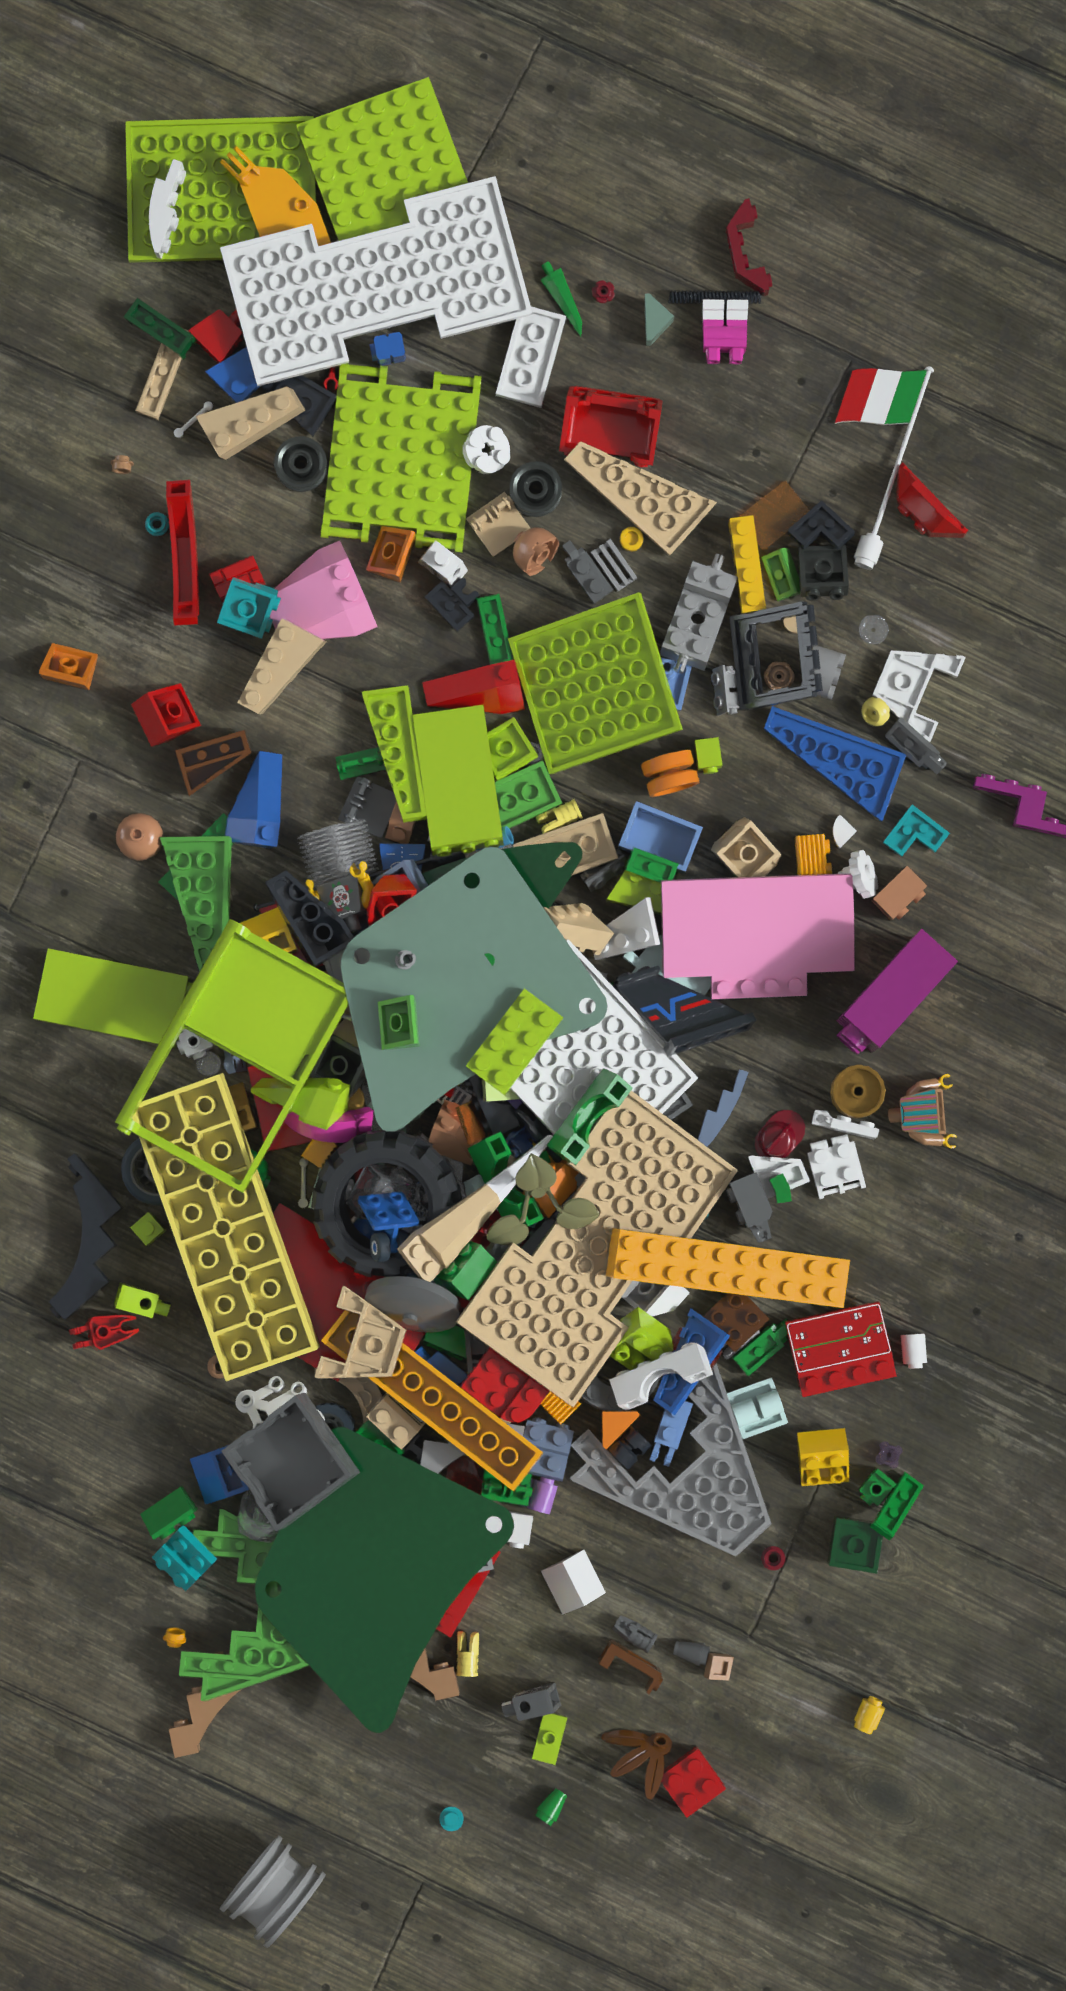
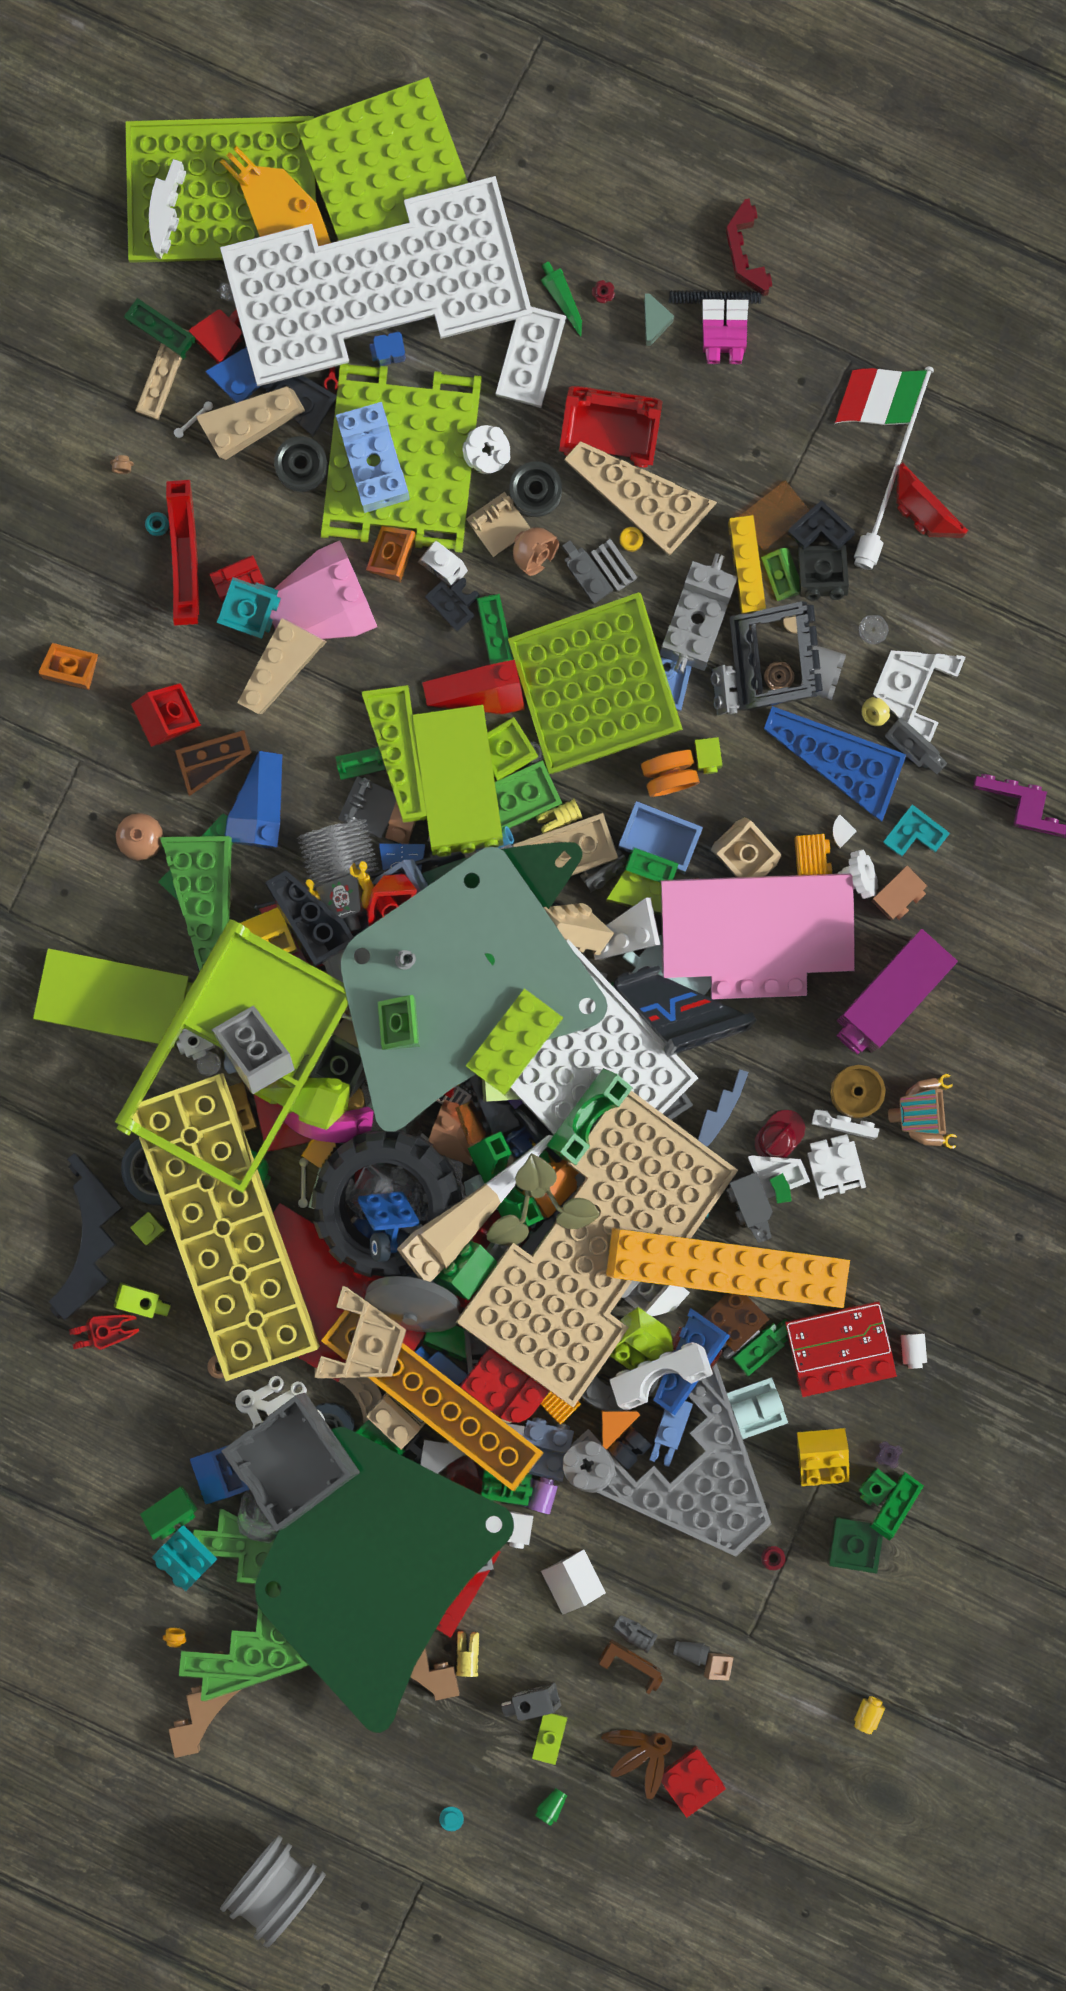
none -> light grey slope [212,1005,295,1094]
none -> clear plate [216,283,234,301]
none -> light blue plate [336,402,410,513]
none -> light grey brick [563,1441,615,1493]

